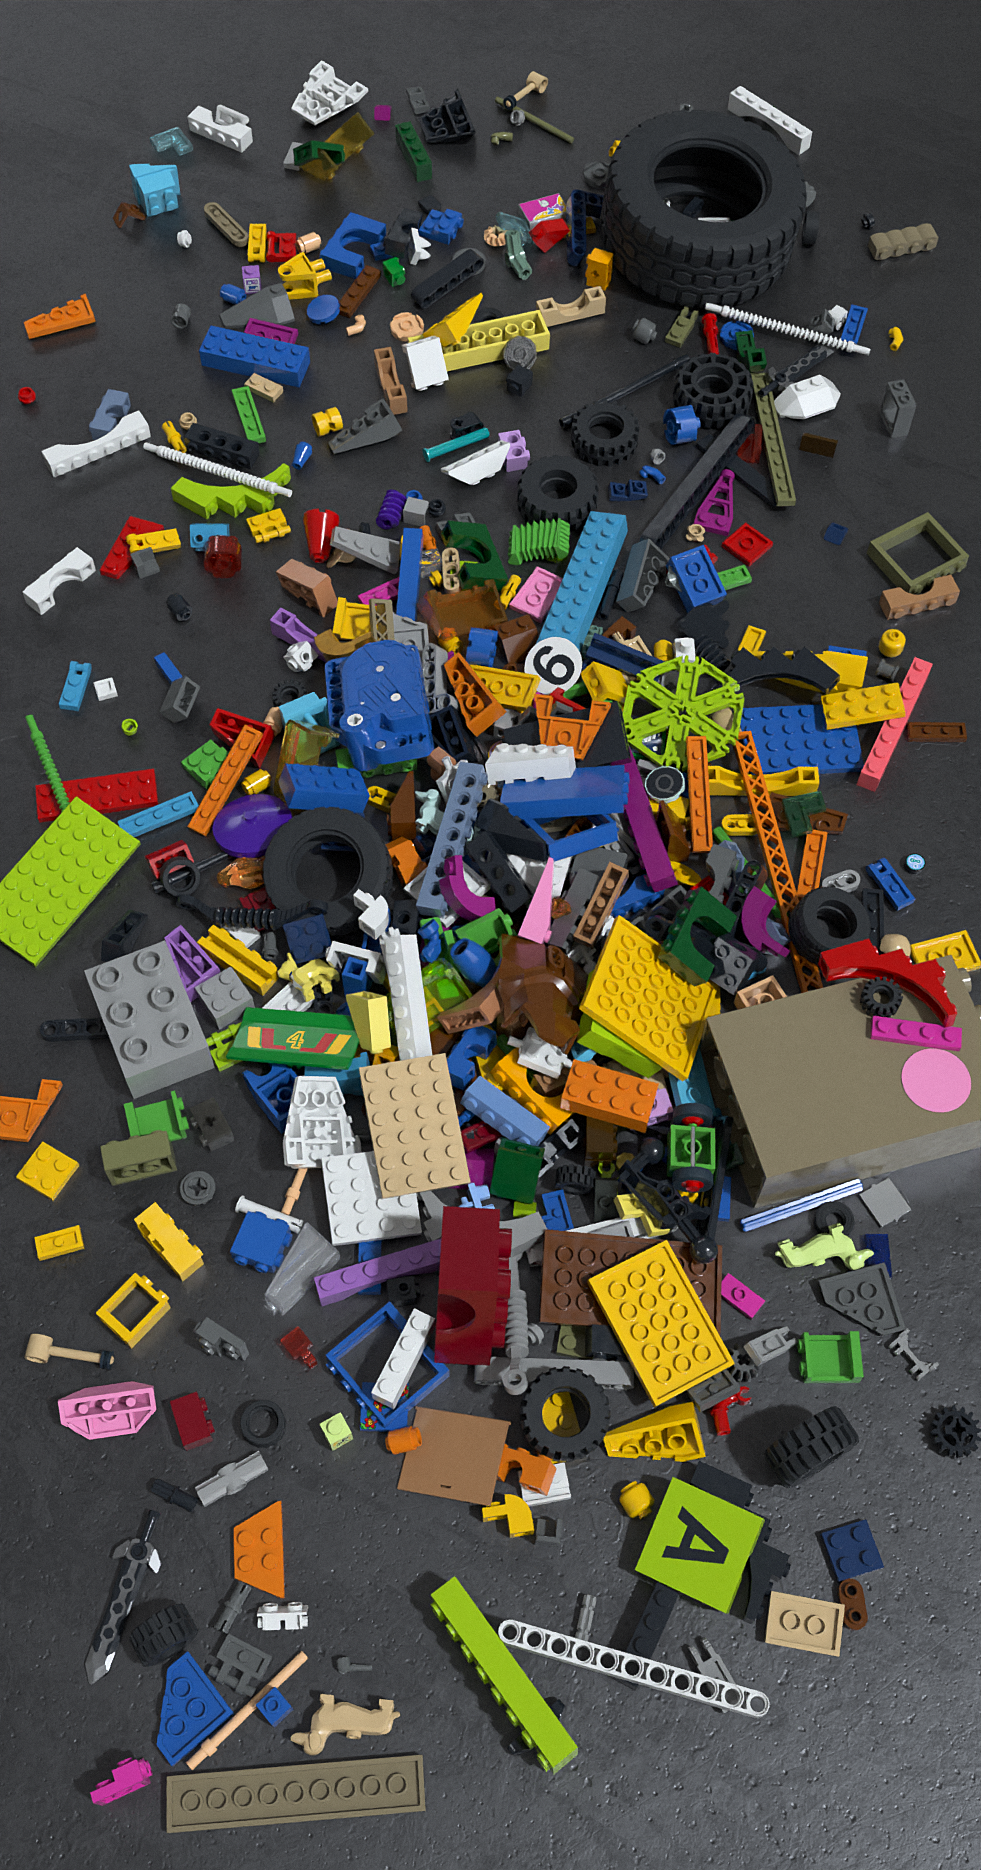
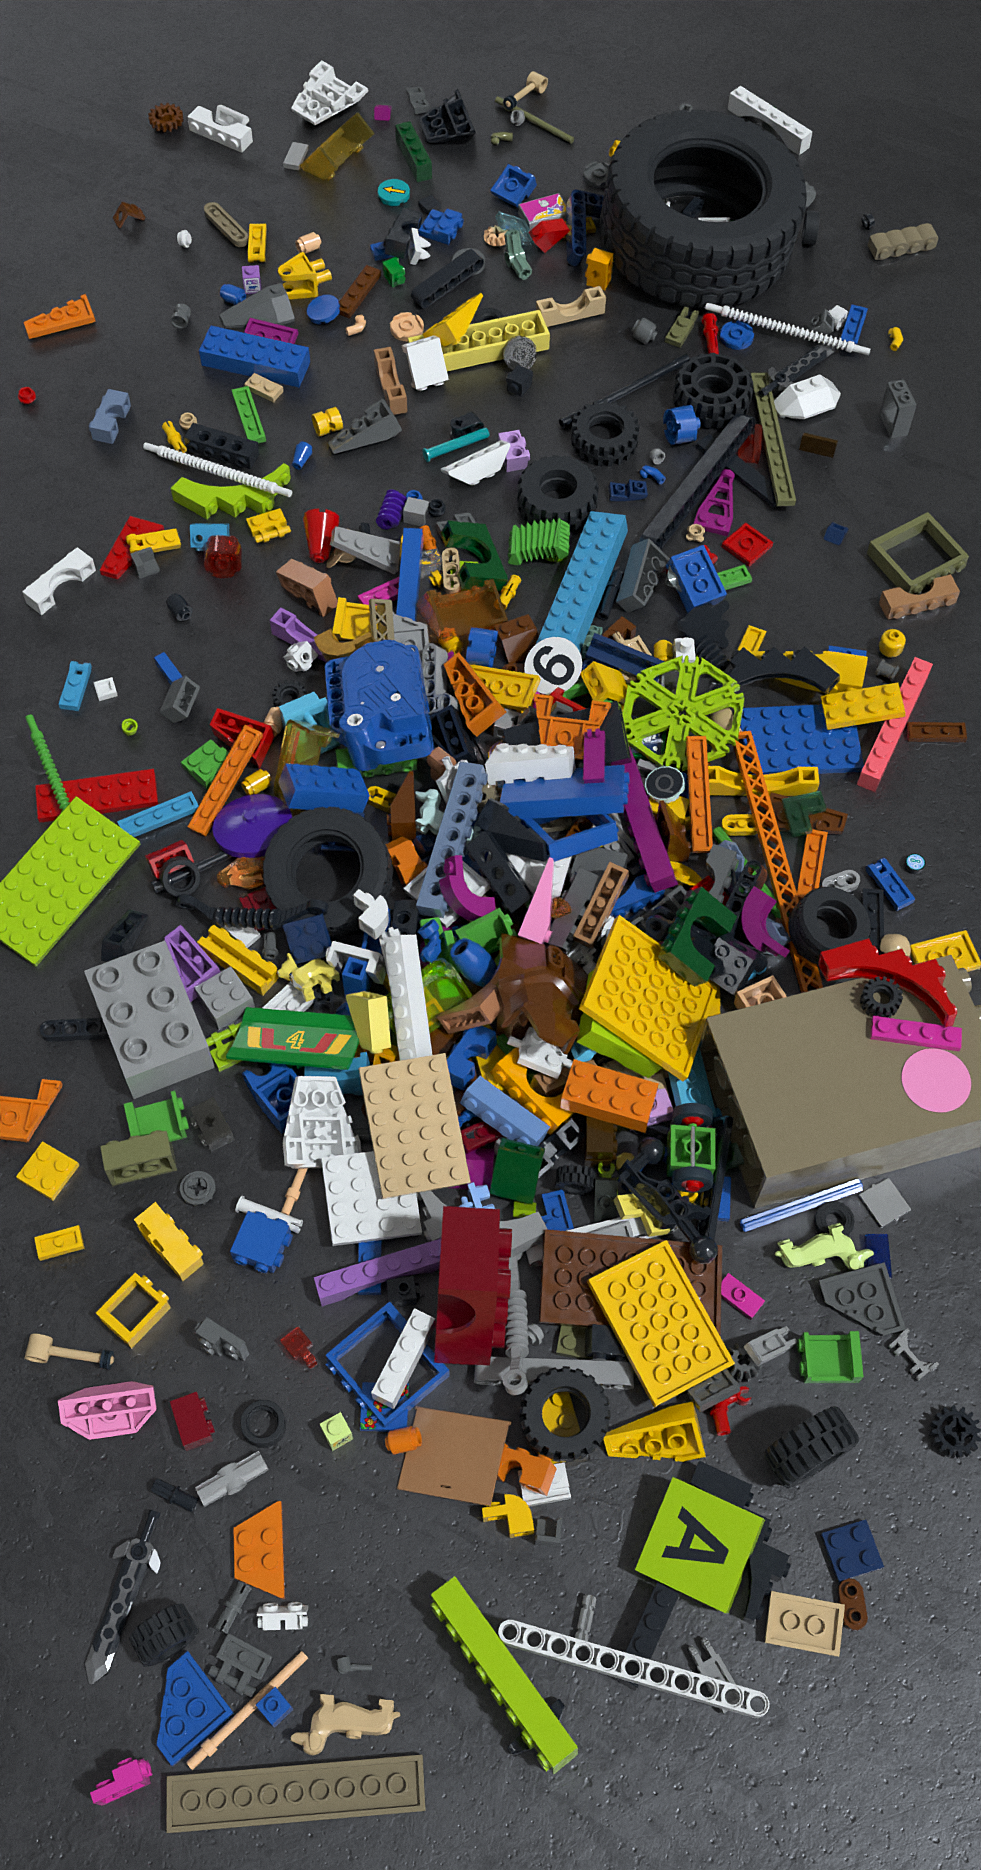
white arch [42,411,151,477] -> none
medium azure piece [129,164,180,217] -> none
clear light blue plate [149,127,193,156] -> none
clear slope [265,1222,340,1316] -> none
red plate [266,231,296,262] -> none
dark green panel [293,140,345,170] -> none
blue arch [319,212,386,279] -> none
bright pink tile [509,566,563,623] -> none
yellow head [619,1481,655,1520] -> none
dark green arch [734,330,767,373] -> none
none -> reddish brown gear [148,103,184,132]
none -> teal tile [378,179,410,206]
none -> blue plate [490,164,537,208]
none -> magenta hinge [583,728,605,784]

